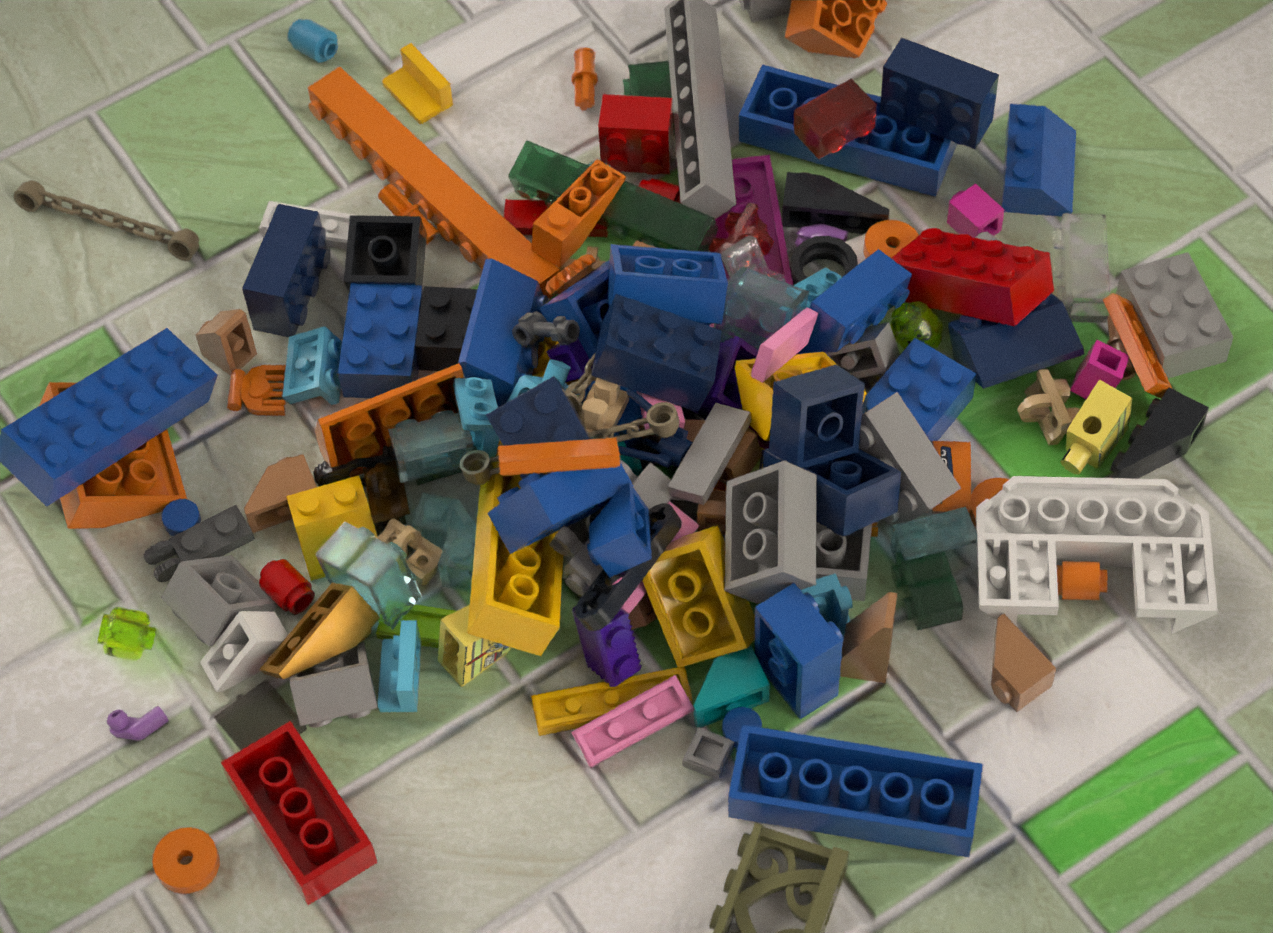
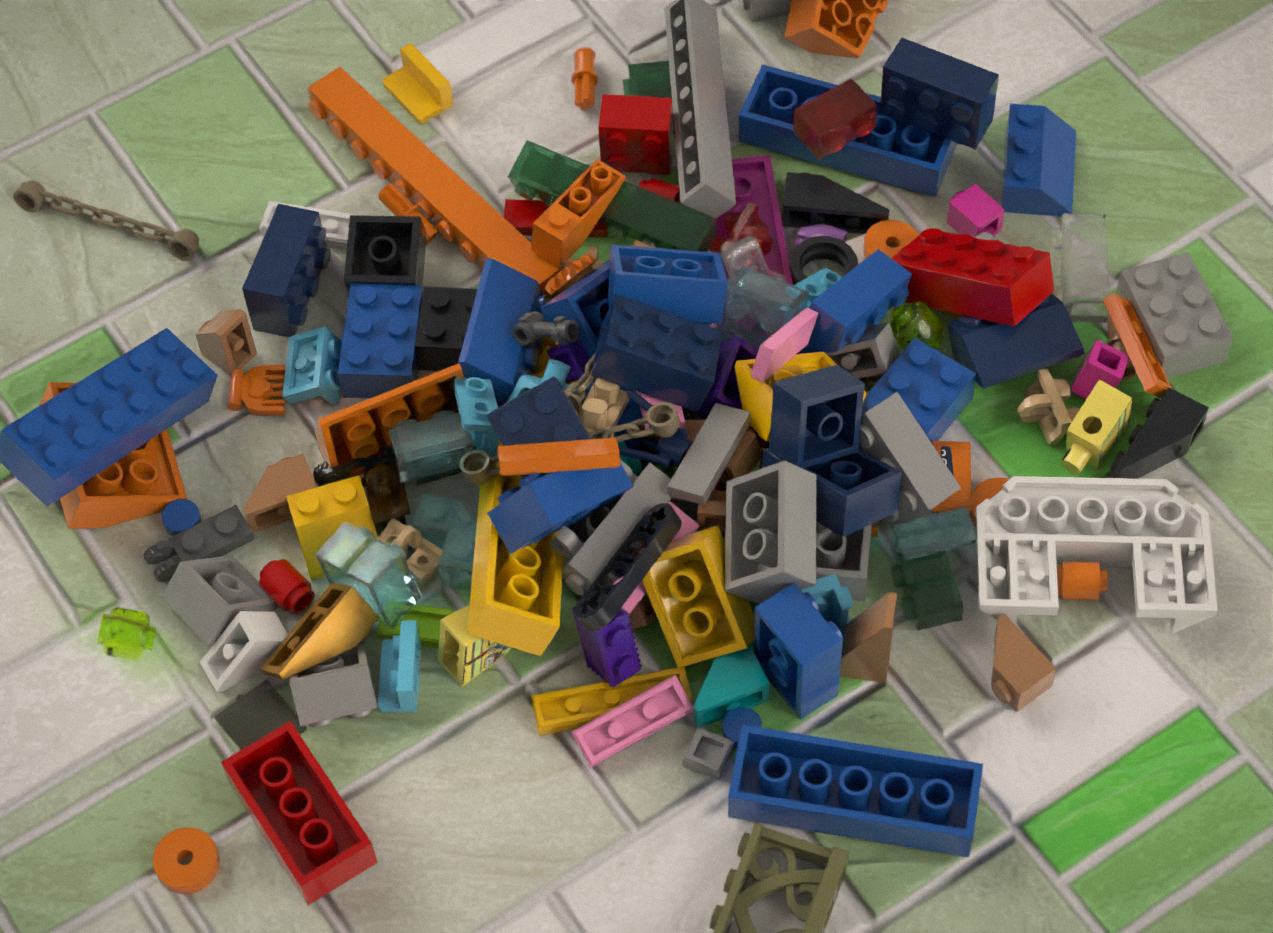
medium lavender arm [107,705,169,741] -> none
dark azure brick [288,19,338,63] -> none
blue slope [587,482,652,577] -> none

